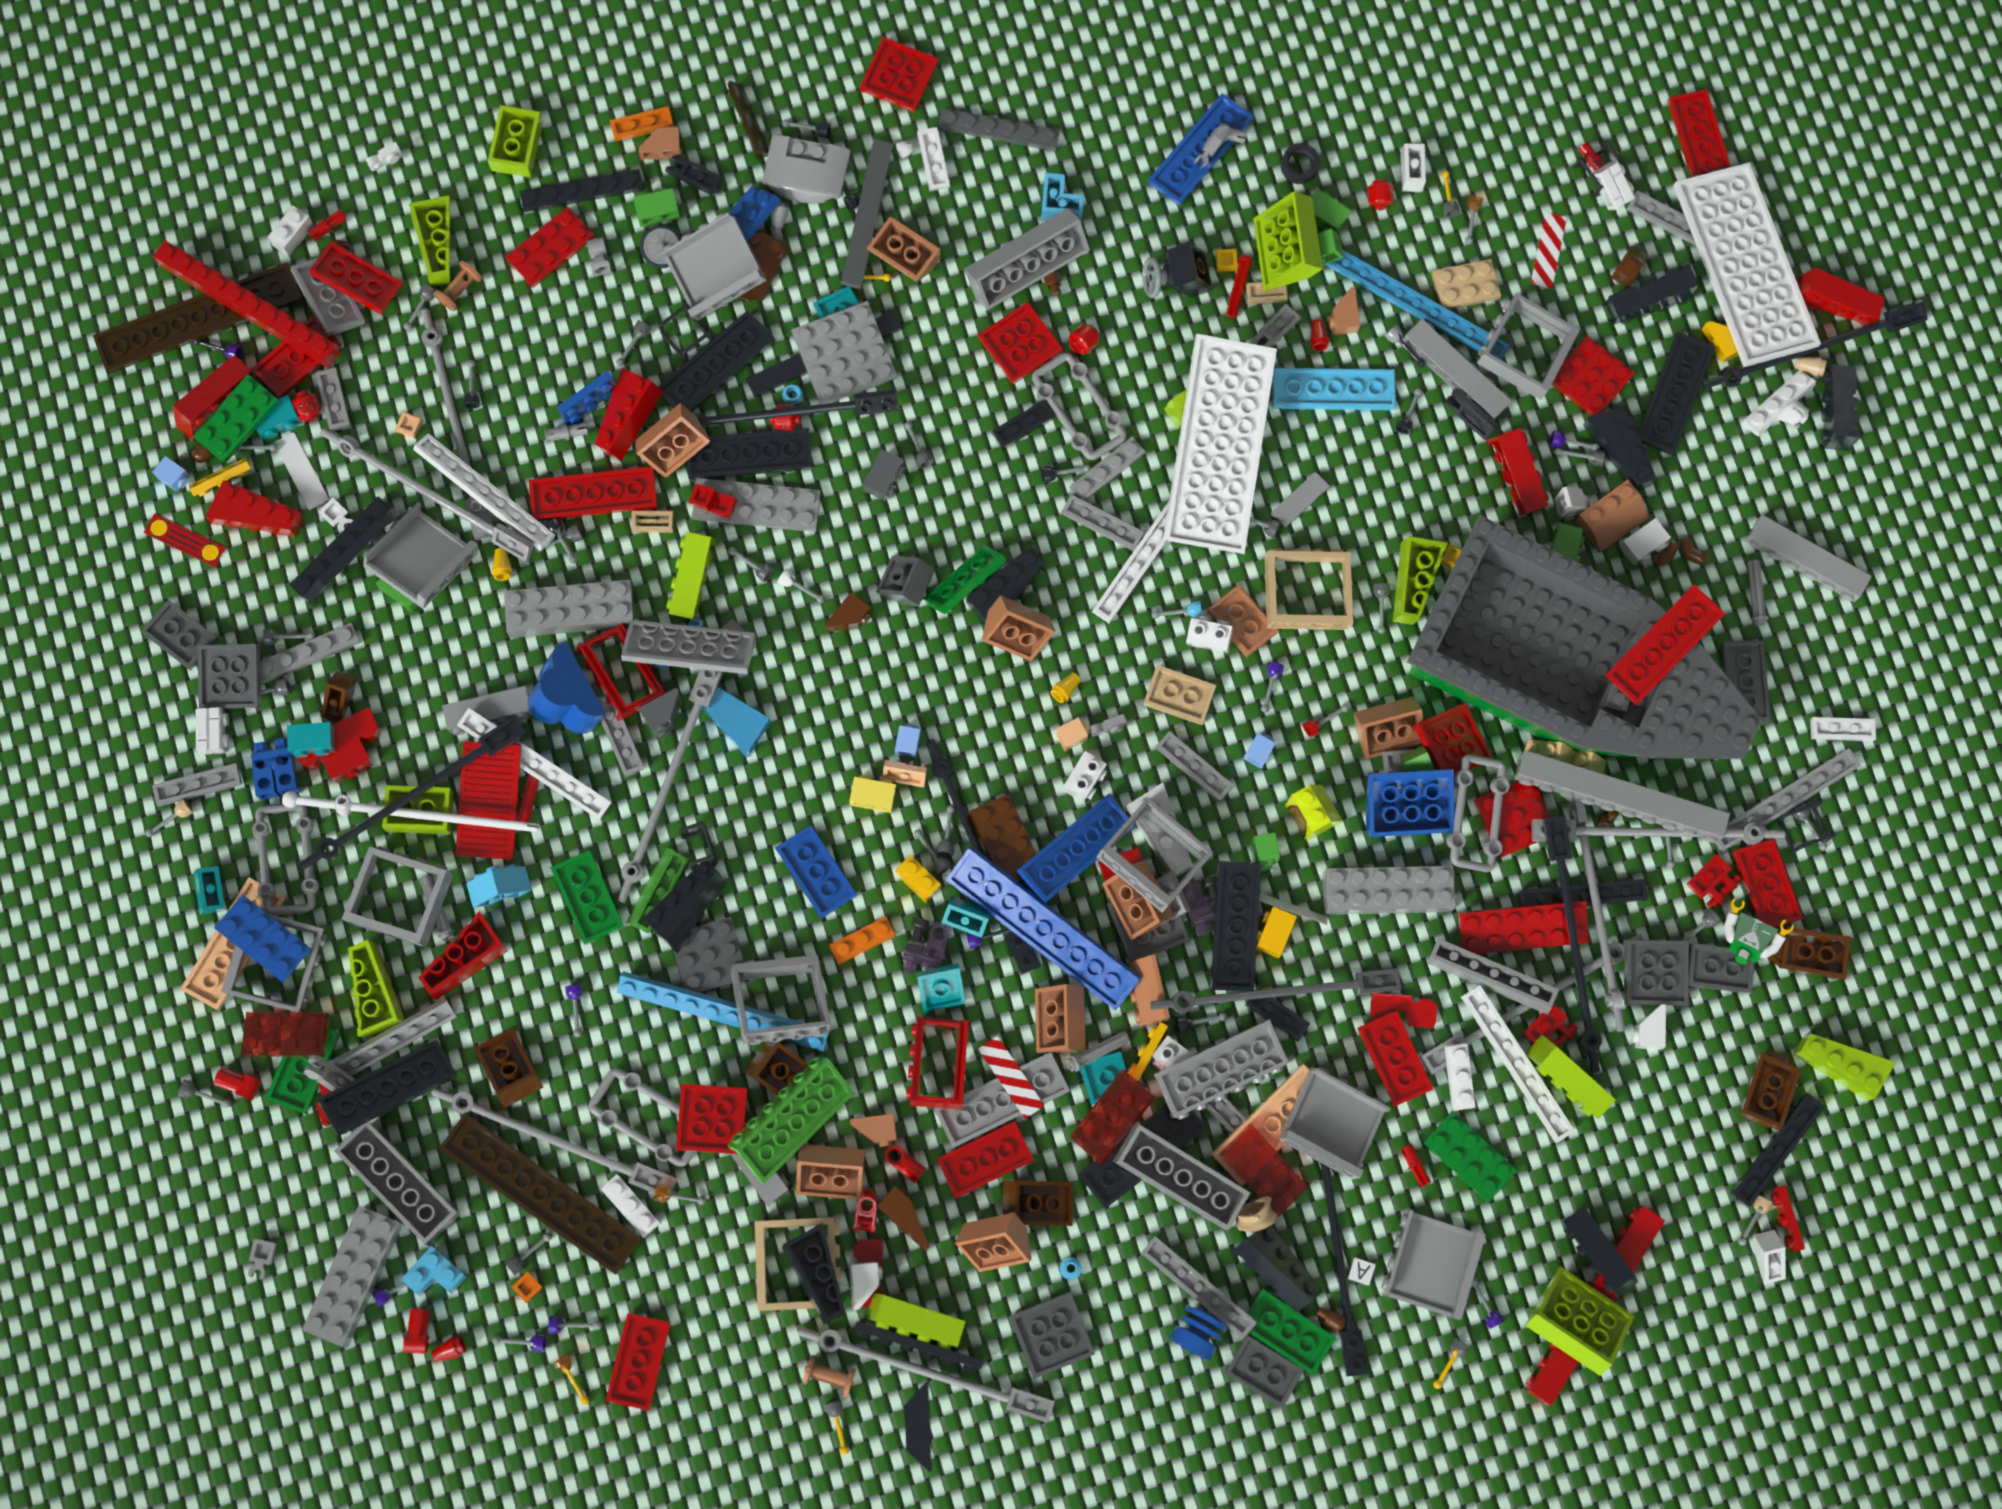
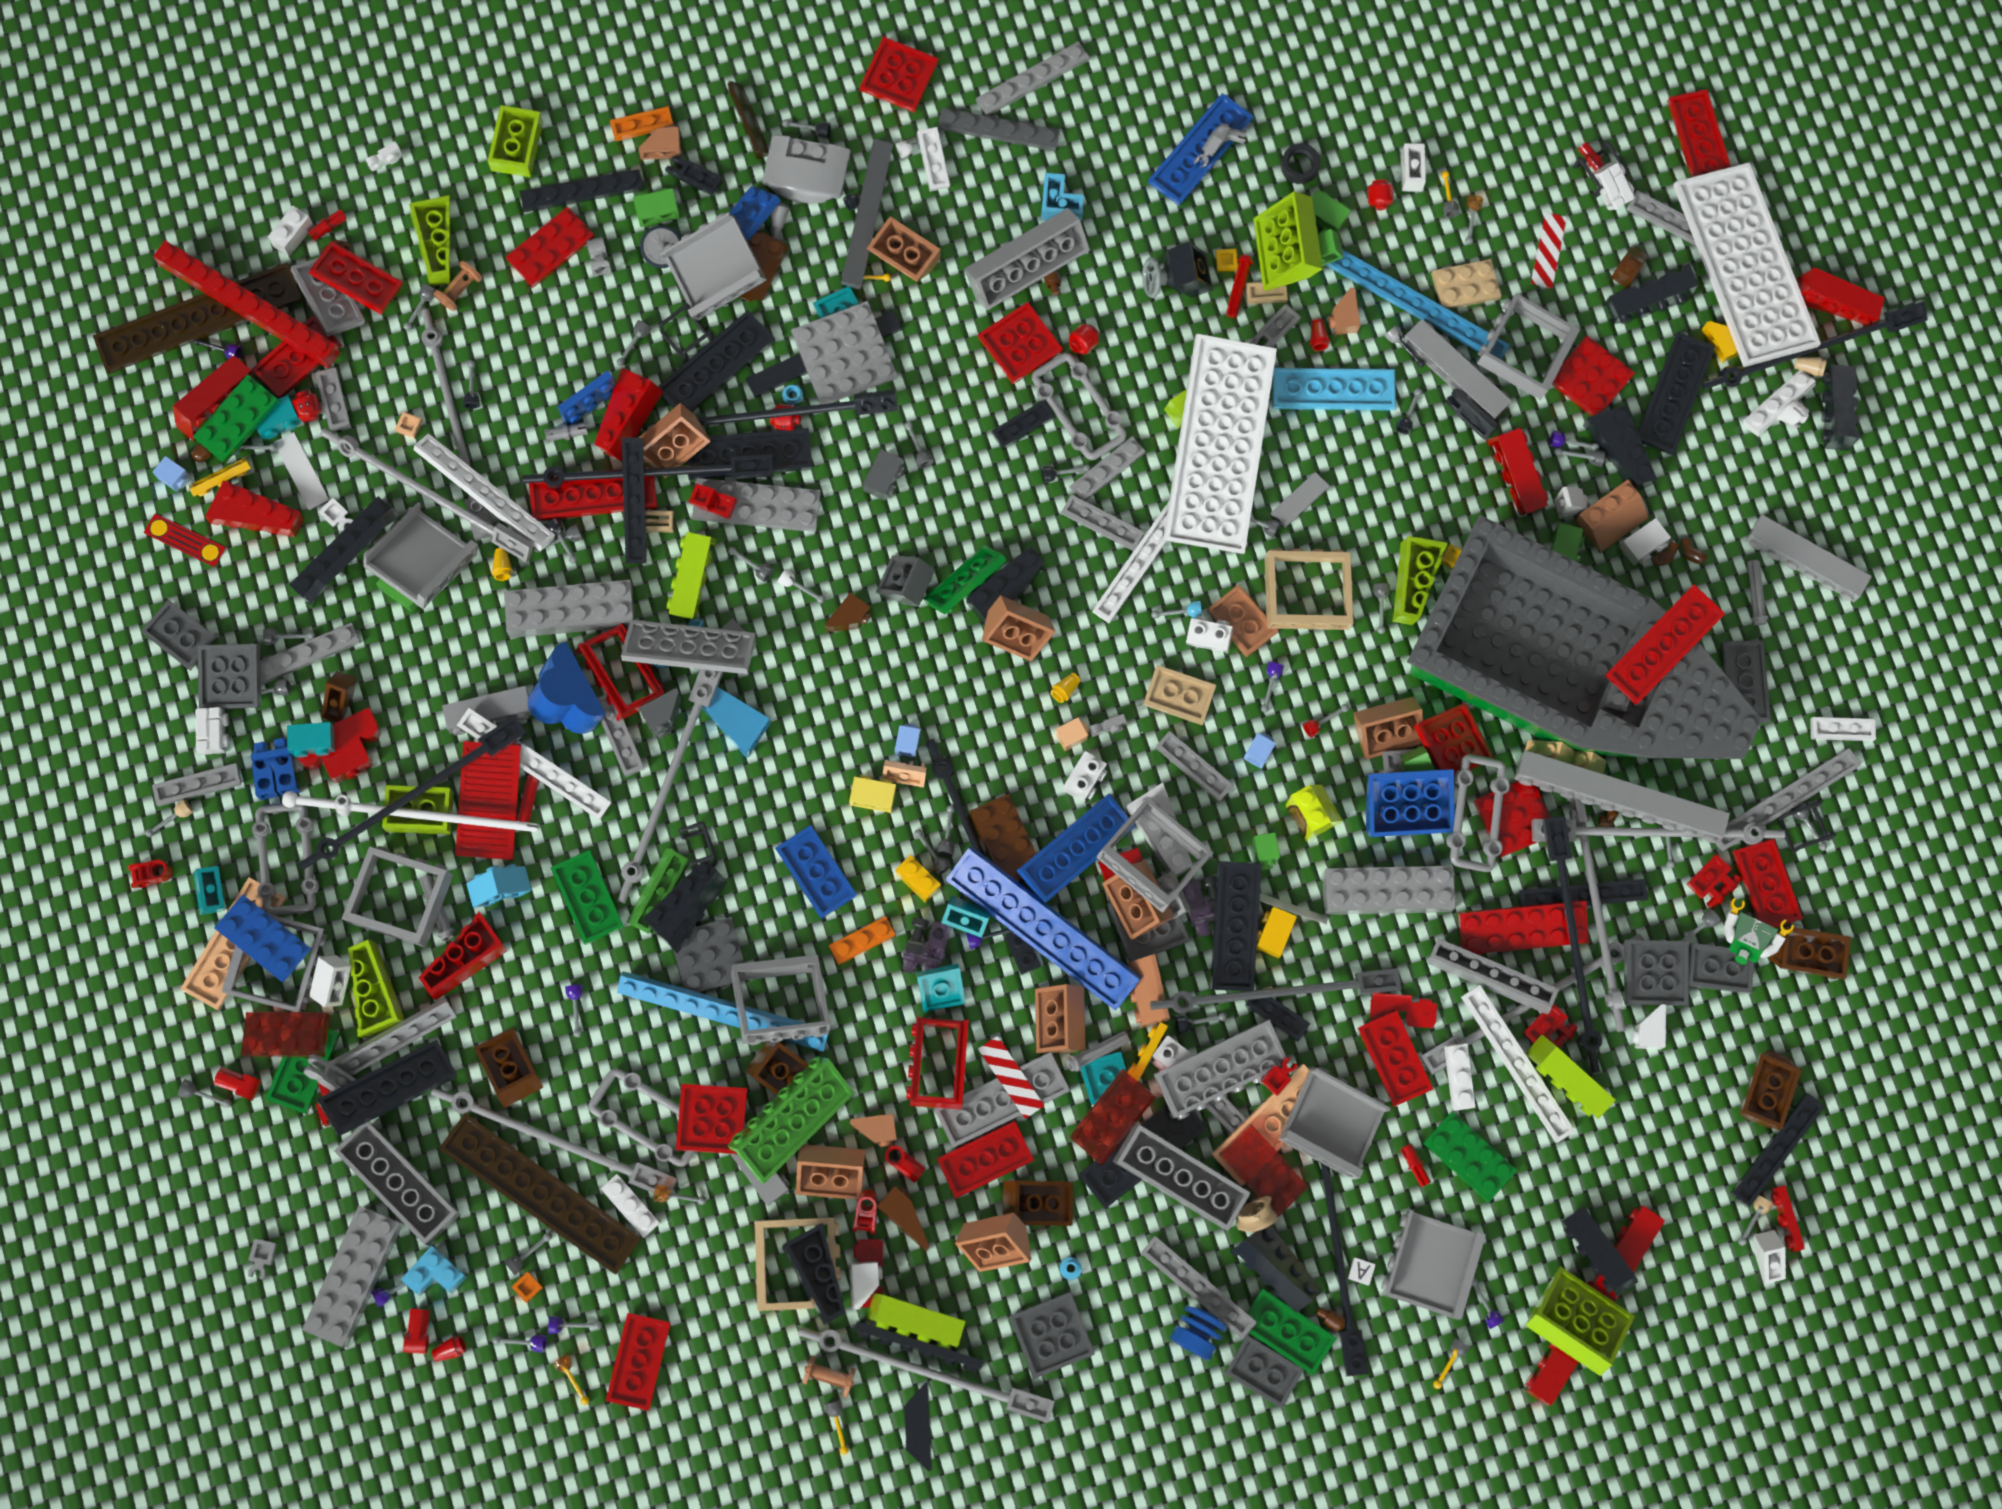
lime wedge [1793,1034,1896,1101] -> none
none -> red piece [128,860,173,888]
none -> white brick [309,955,351,1007]
none -> black bar [522,454,774,489]
none -> black plate [622,437,647,564]
none -> light grey plate [976,41,1089,116]
none -> red plate [1260,1057,1297,1096]

